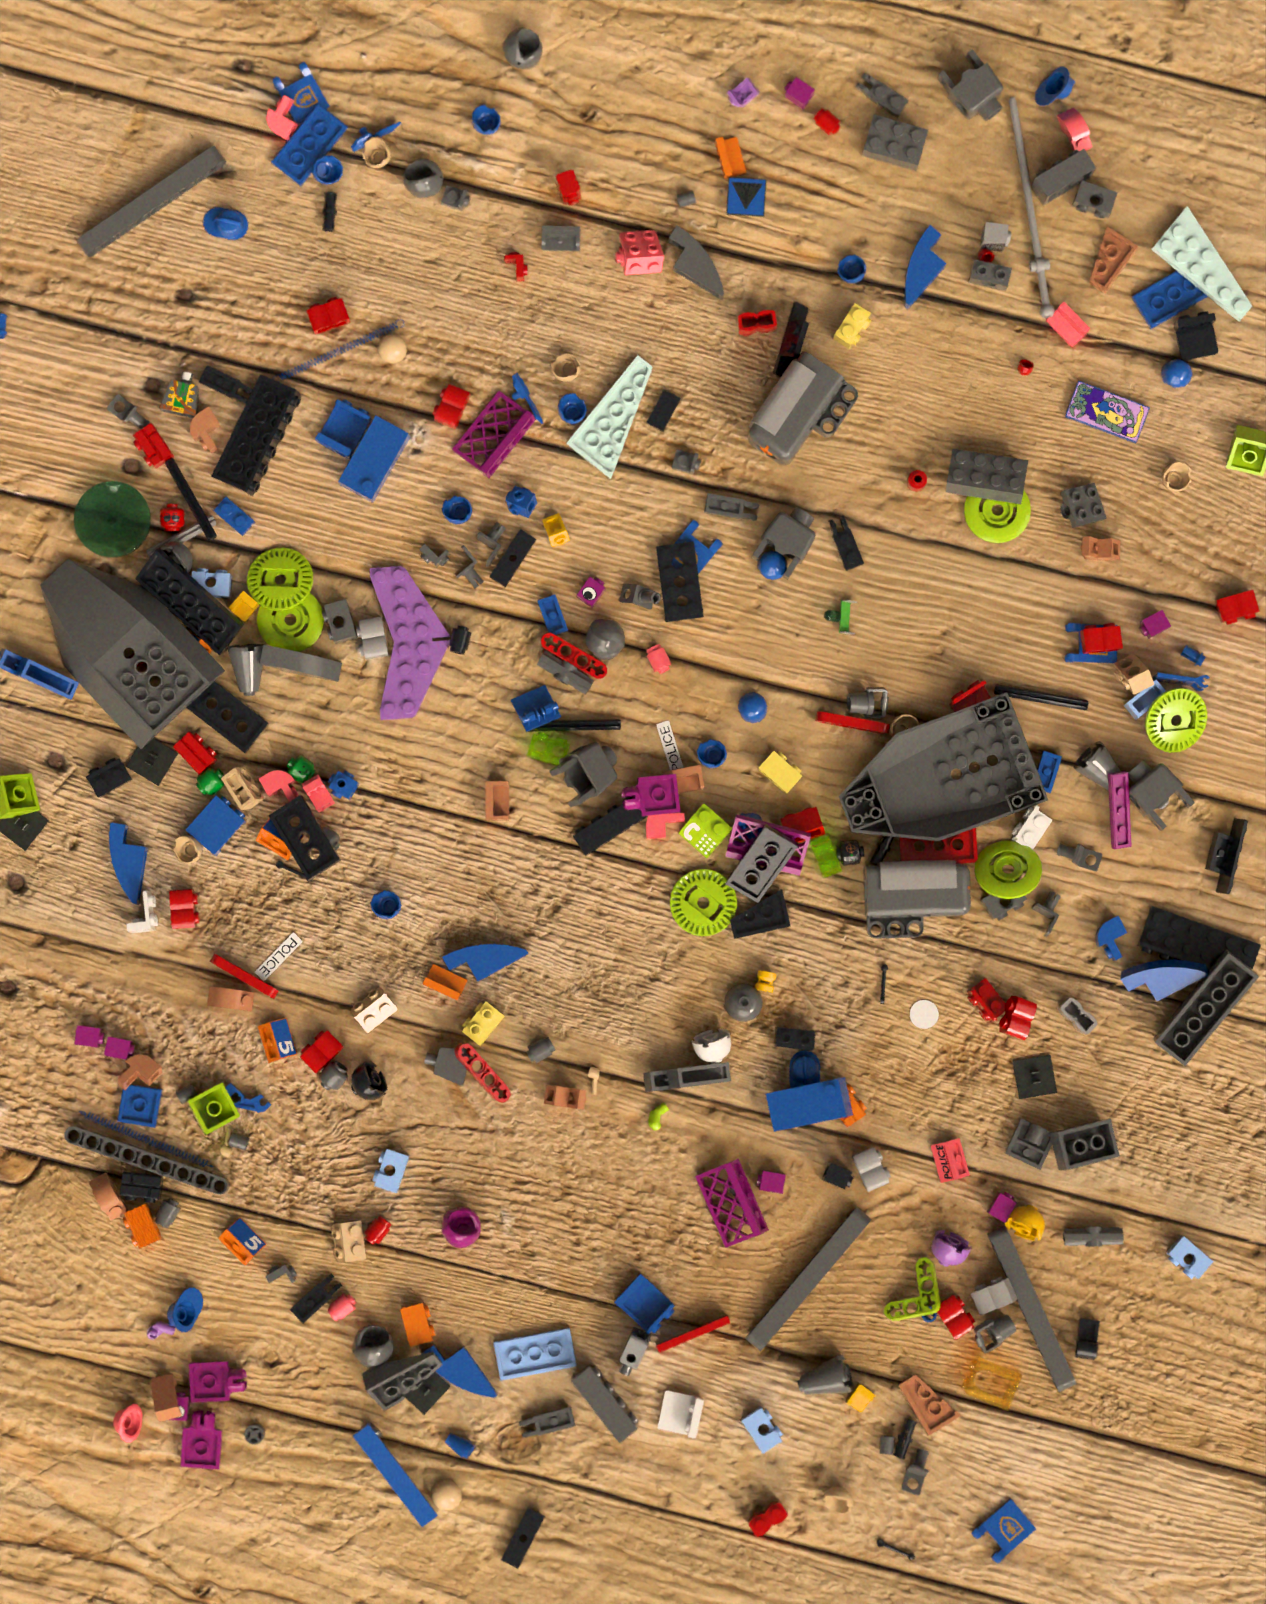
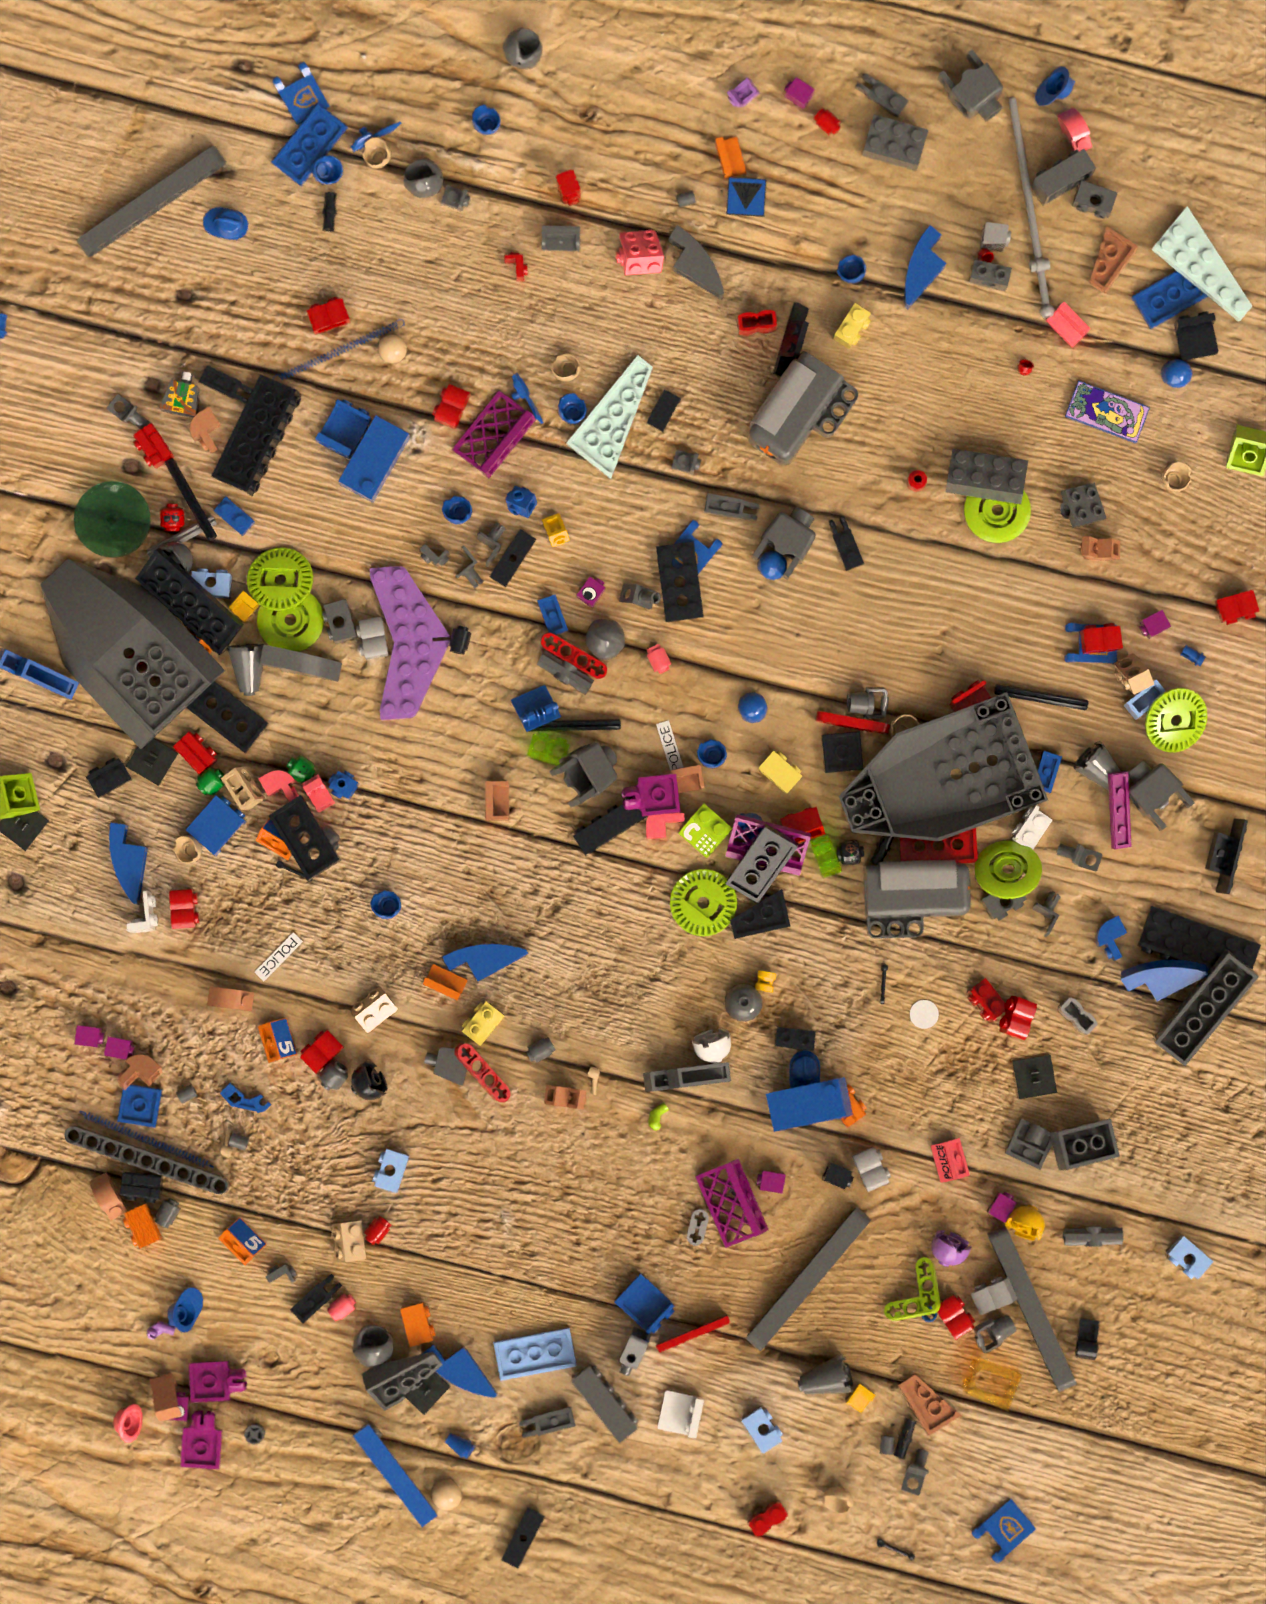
lime slope [187,1083,240,1136] -> none
red beam [210,953,279,999] -> none
coral brick [267,95,298,140] -> none
magenta piece [441,1207,481,1248] -> none
piece [824,600,857,635] -> none
blue flag [1152,673,1210,692] -> none
none -> light grey beam [687,1209,709,1246]
none -> black plate [821,731,863,773]

